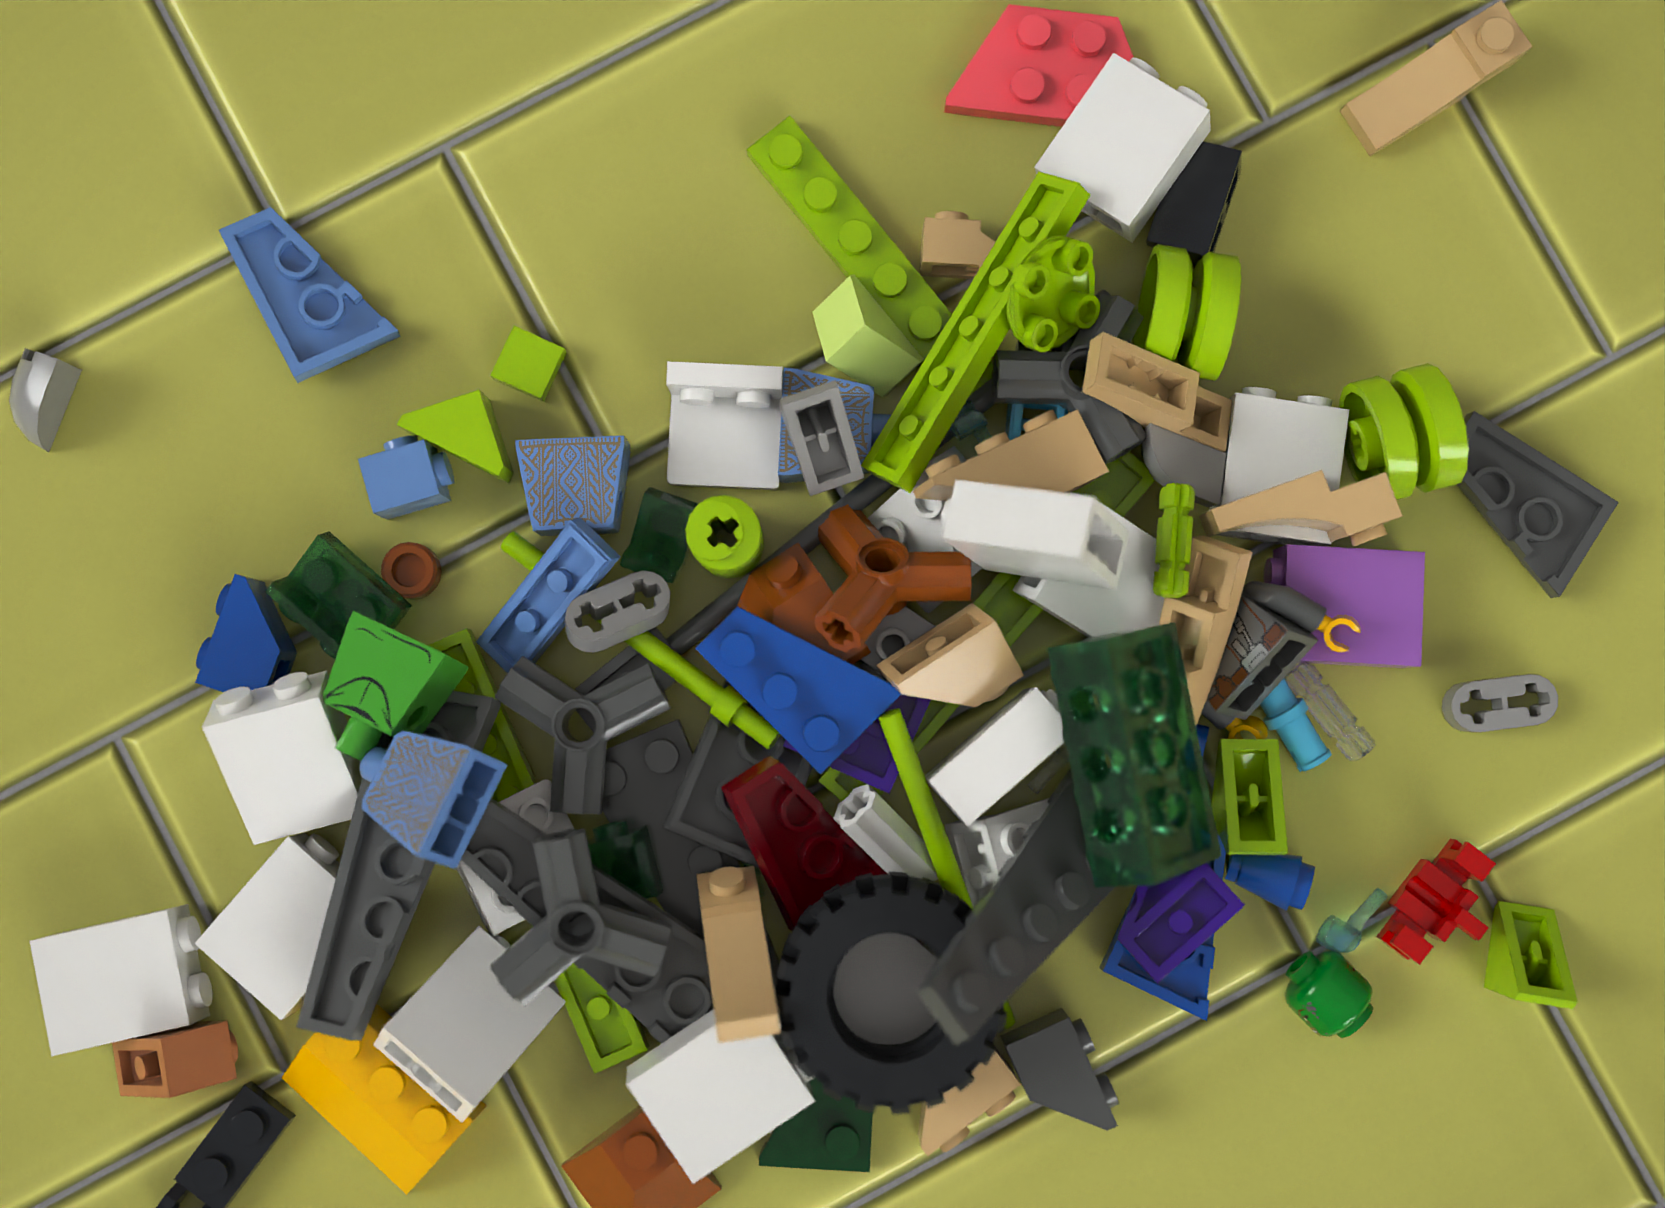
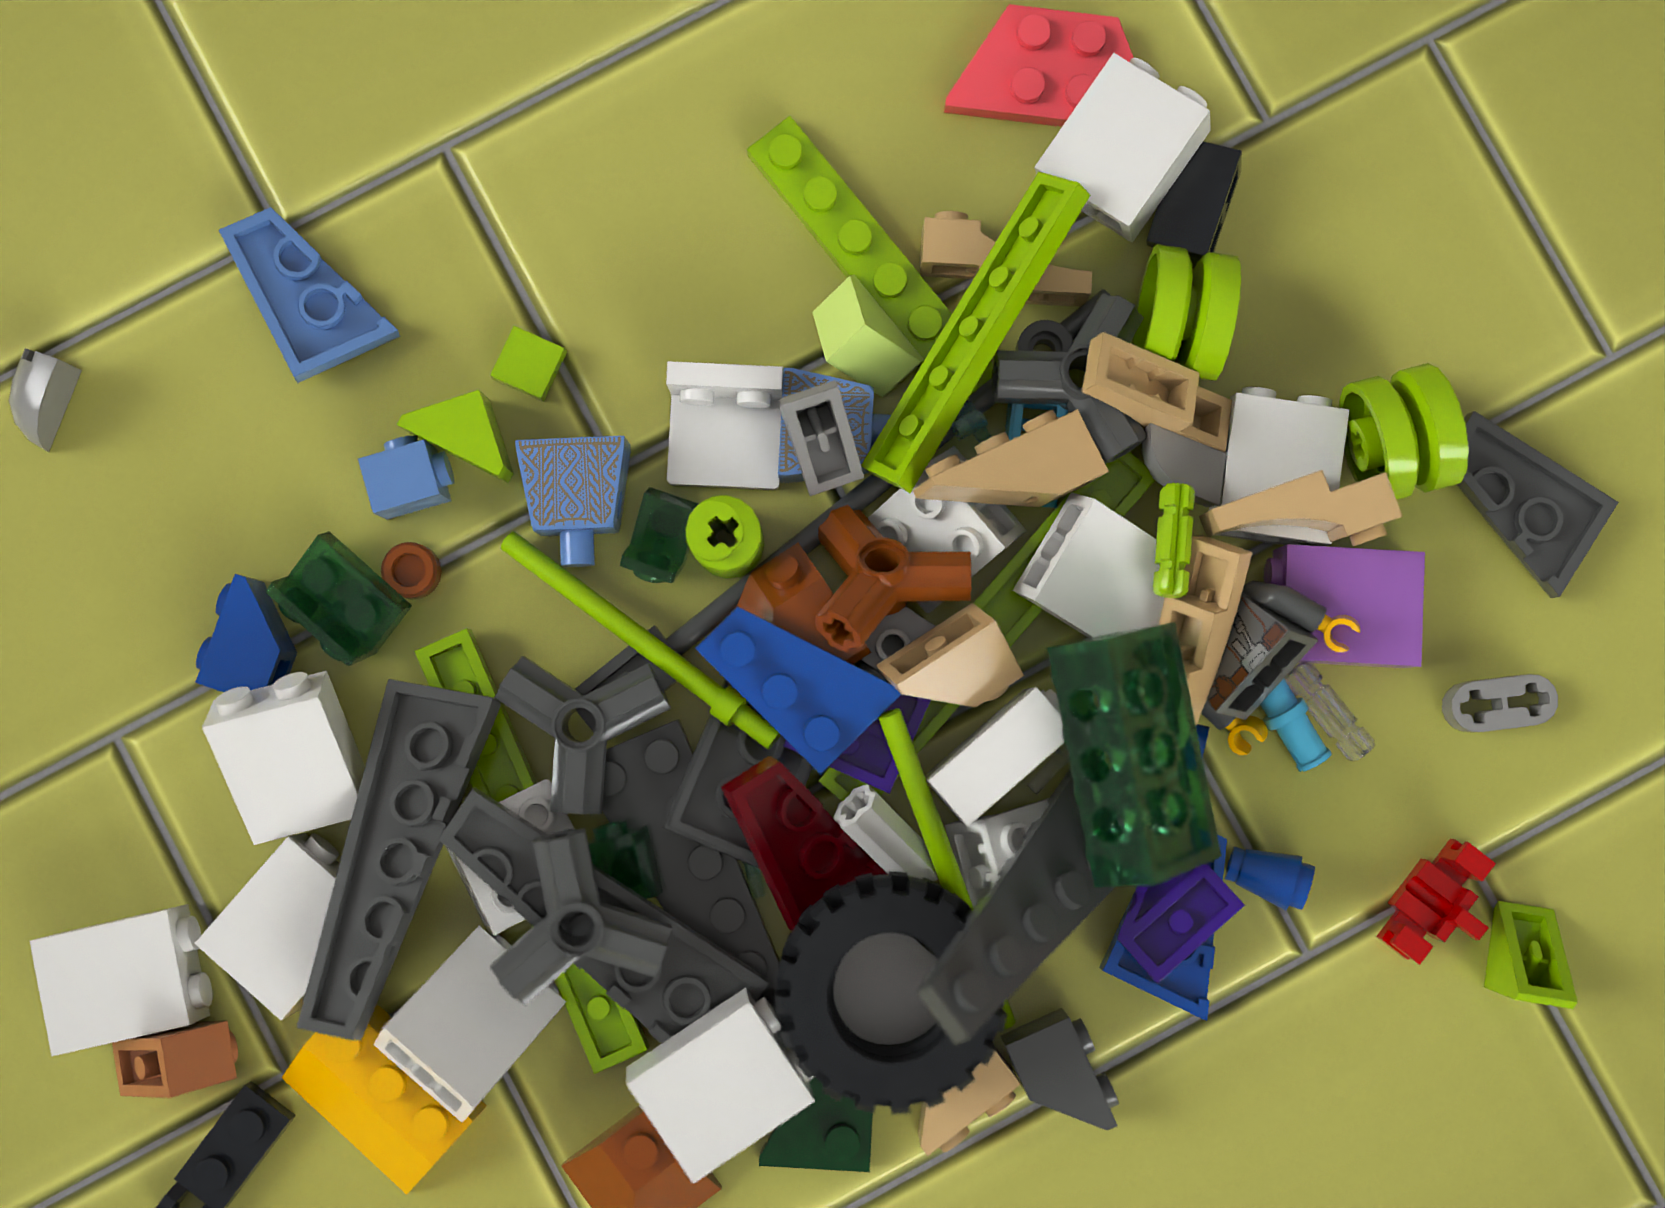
bright green torso [323,611,469,761] -> none
medium blue torso [360,730,508,869] -> none
medium blue tile [476,517,621,673] -> none
light grey beam [565,571,671,653] -> none
tan slope [696,866,780,1043] -> none
white brick [941,480,1130,590] -> none
lime dish [1007,235,1100,353] -> none
lime slope [1211,739,1288,855] -> none
green head [1285,951,1373,1038] -> none
clear light blue hand [1316,888,1388,953] -> none
tan slope [1340,0,1533,156] -> none

